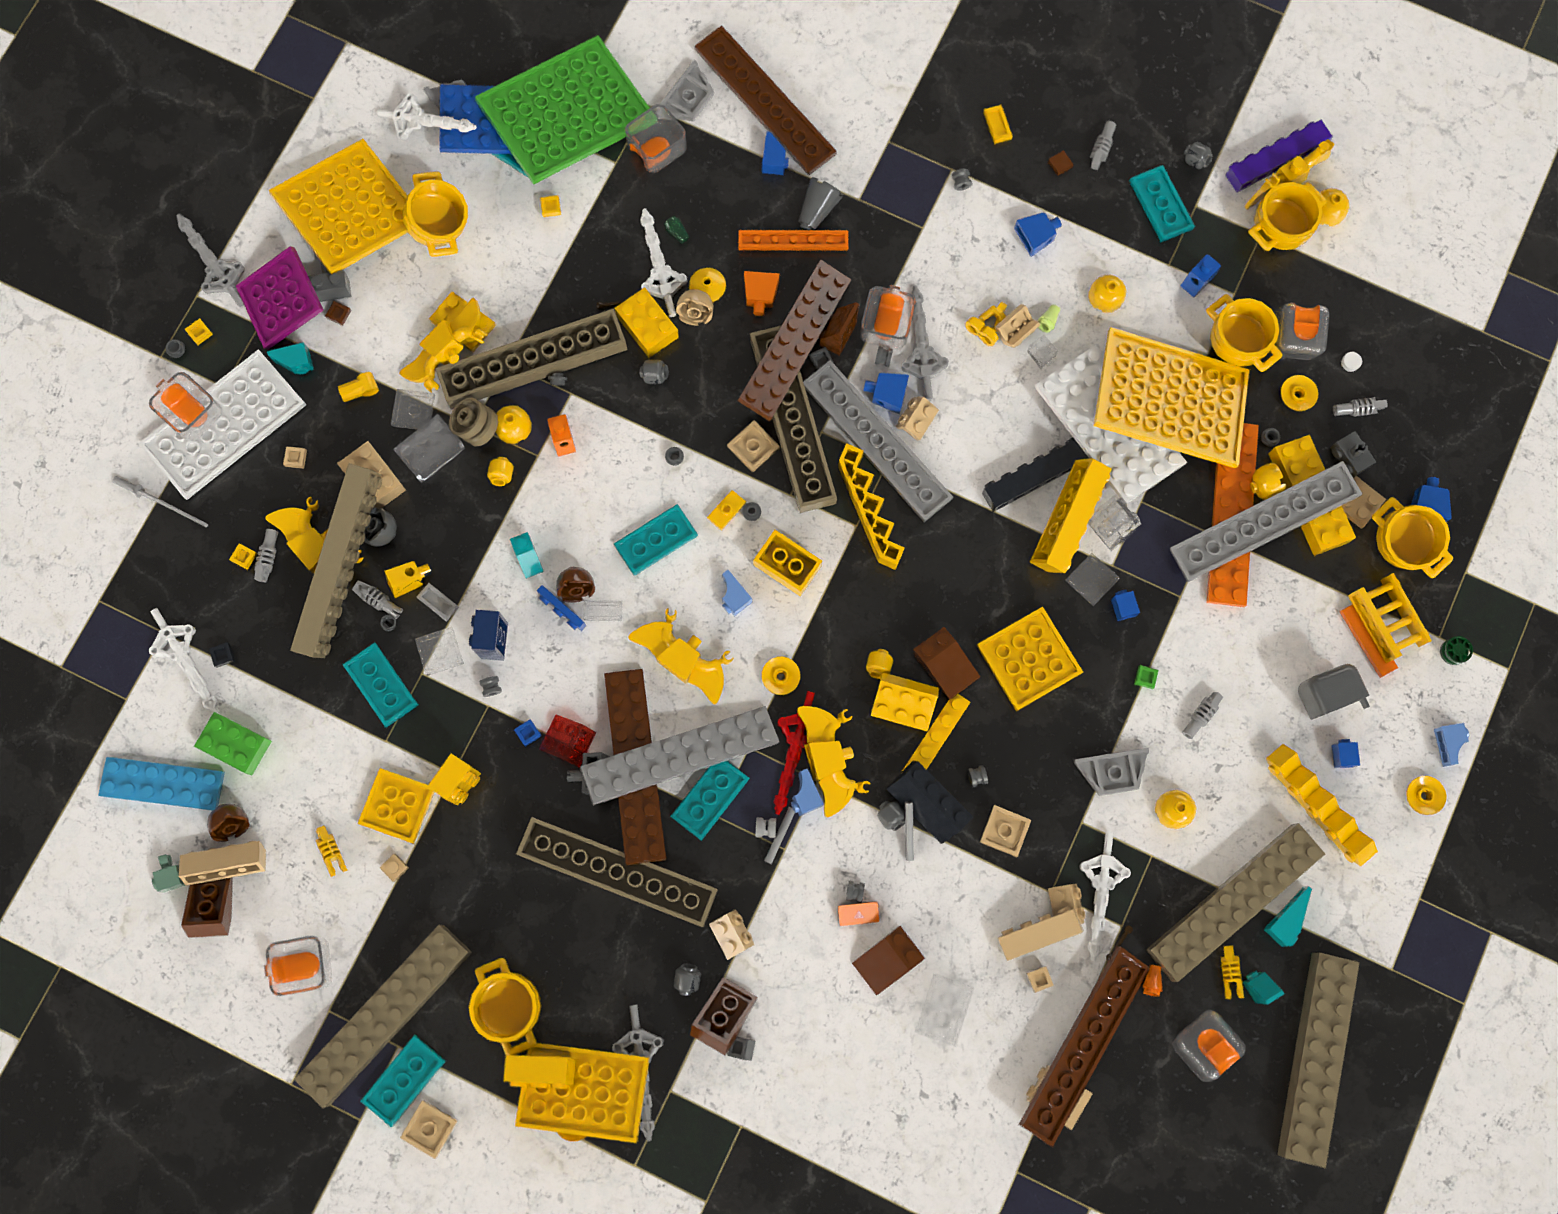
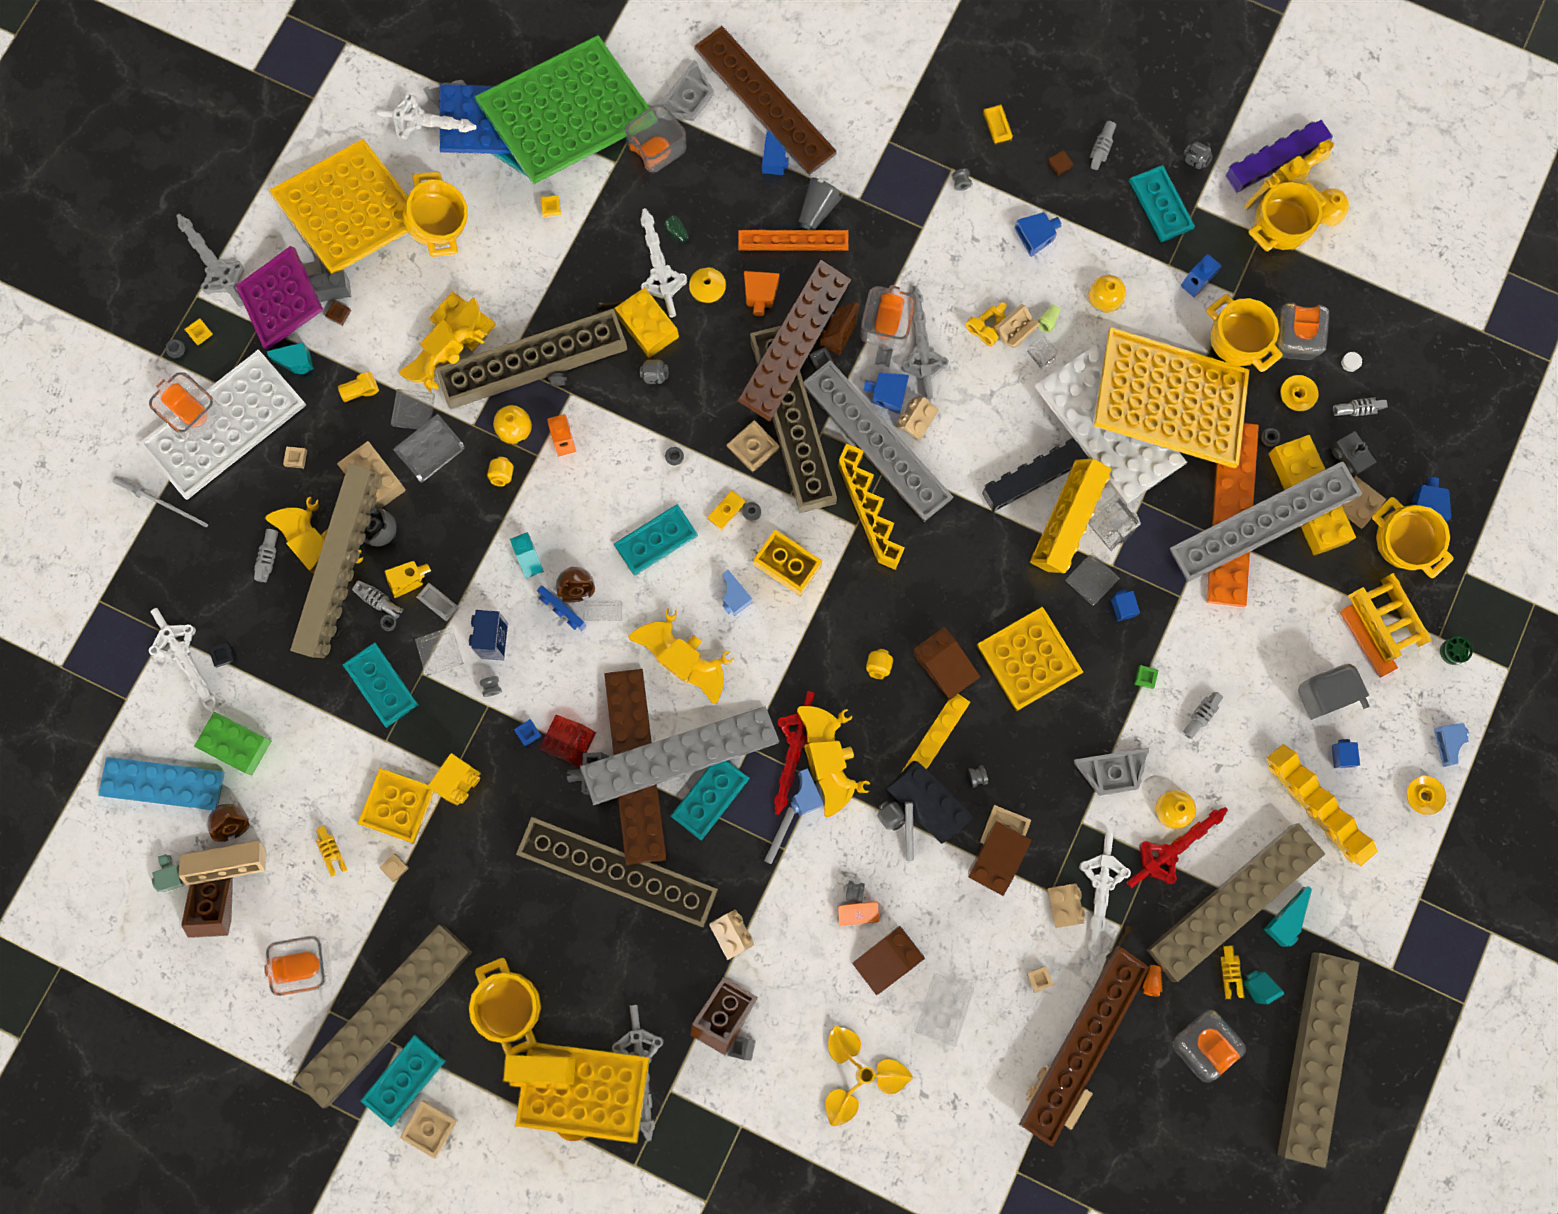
yellow plate [229,543,257,570] -> none
dark tan wheel [449,397,498,446] -> none
dark grey head [673,964,701,996] -> none
tan cylinder [676,289,713,326] -> none
light grey wheel [756,817,776,838] -> none
yellow dish [762,656,800,695] -> none
yellow brick [871,672,939,731] -> none
tan brick [998,906,1084,961] -> none
yellow cylinder [1250,463,1286,500] -> none
none -> yellow plant [825,1026,913,1126]
none -> reddish brown slope [968,820,1032,896]
none -> red bar [1126,807,1228,888]

